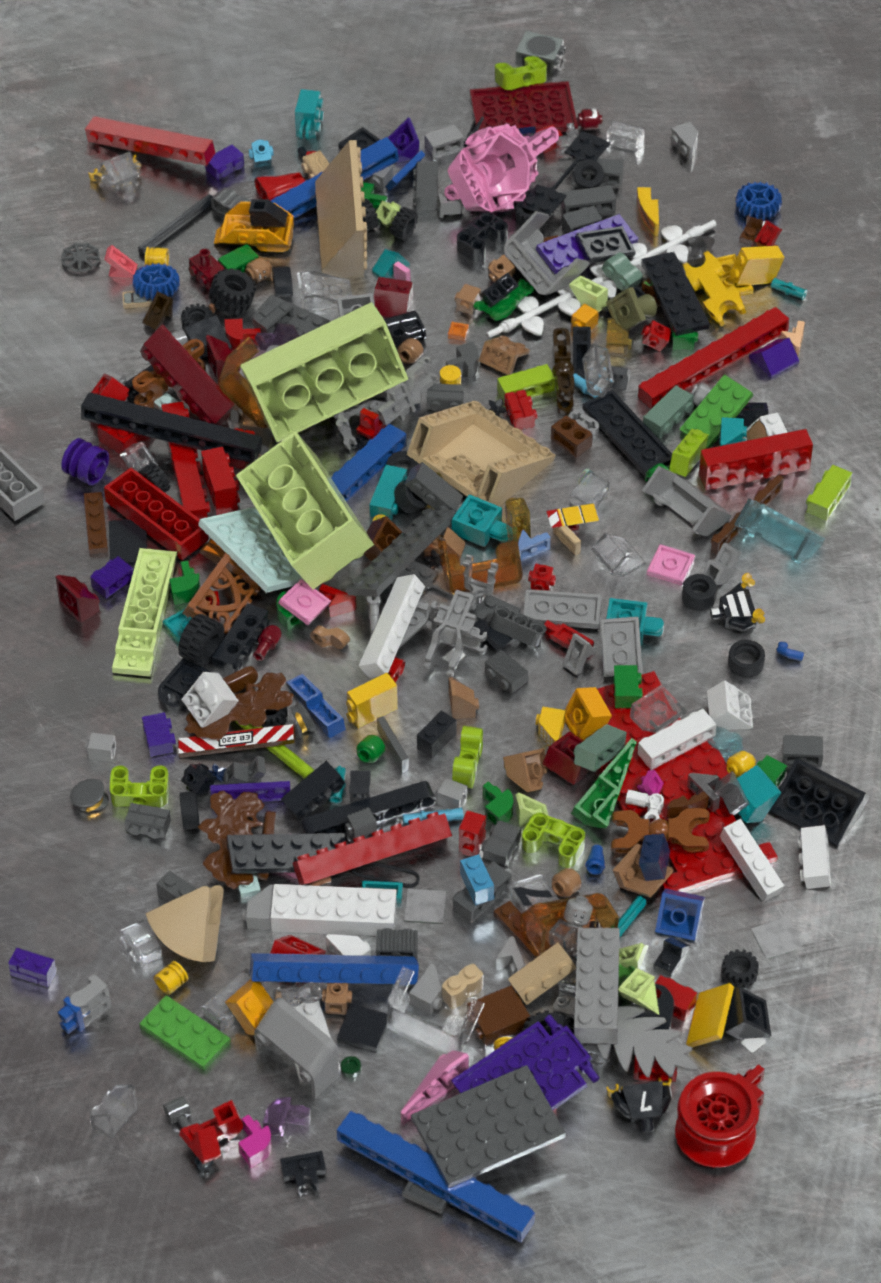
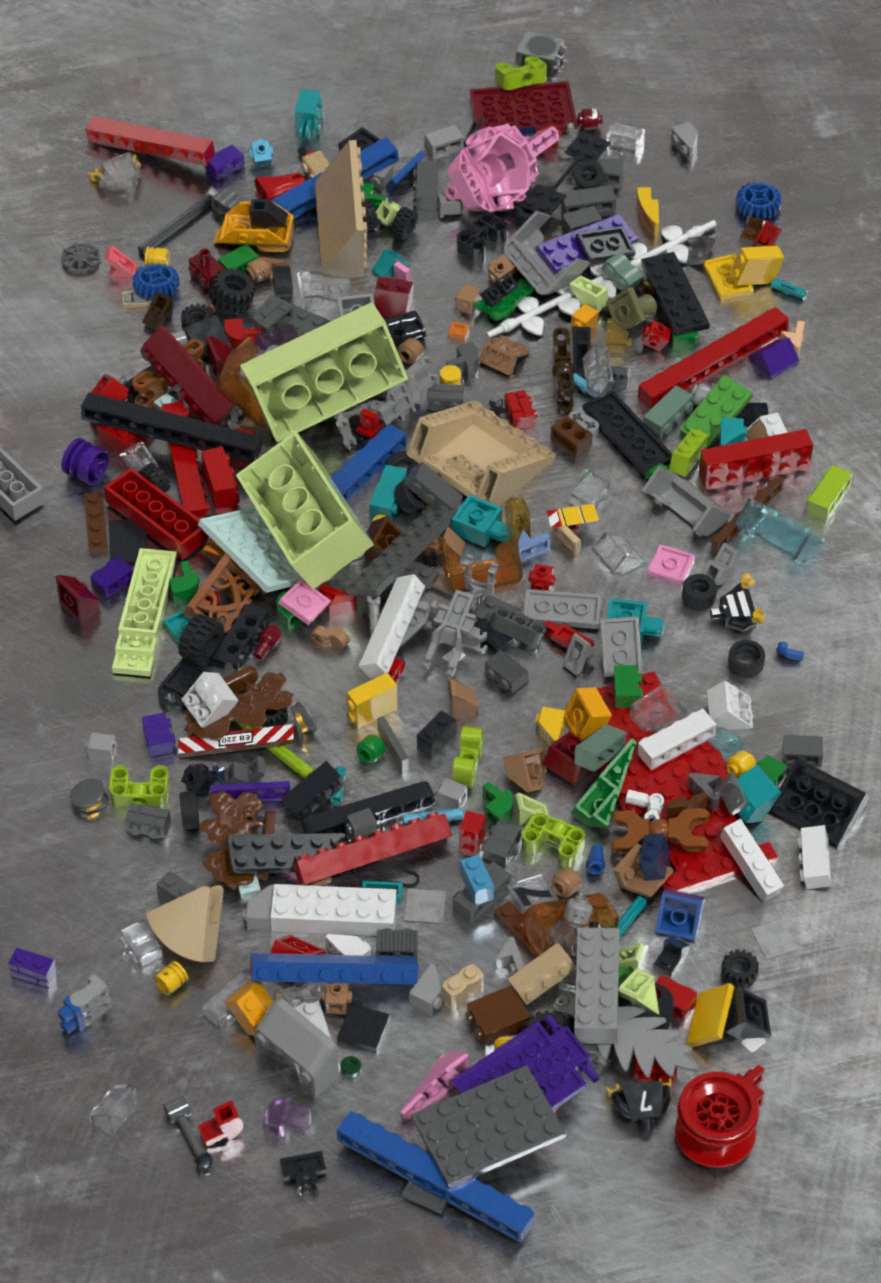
bright green plate [139,995,231,1071] -> none
red slope [179,1123,221,1164] -> none
dark pink brick [238,1114,272,1169] -> none
blue slope [286,674,346,738] -> none
black brick [349,770,371,802] -> none
dark purple slope [387,117,420,163] -> none
clear windscreen [387,967,485,1054] -> none
lime brick [497,364,555,402] -> none
dark pink tile [637,770,664,796] -> none
yellow piece [682,250,747,327] -> none

